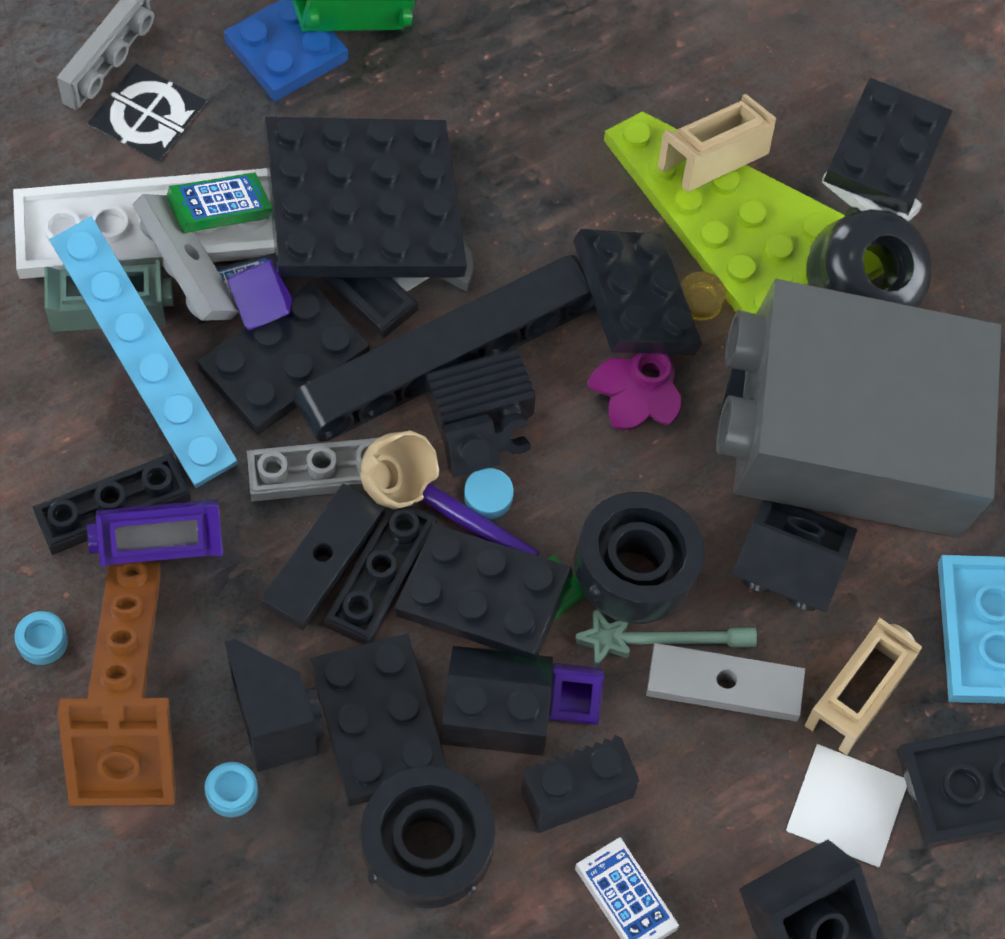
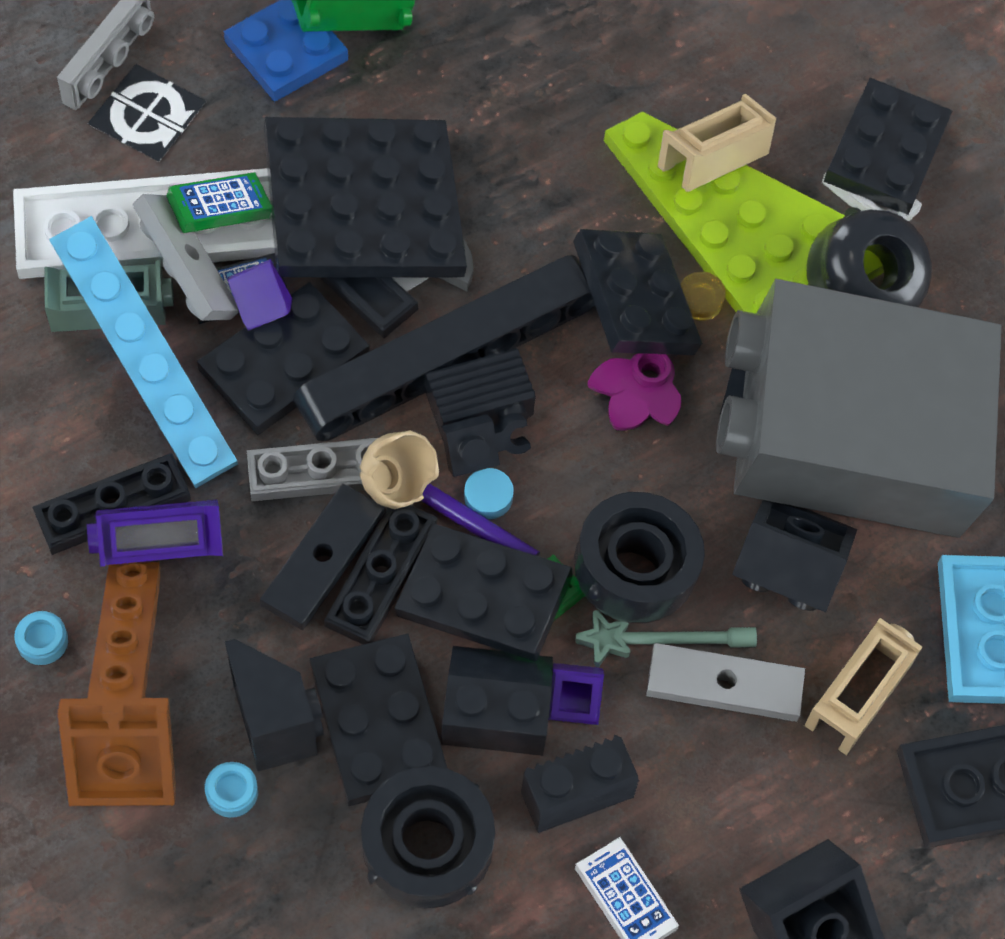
white sticker [786,744,907,867] -> none

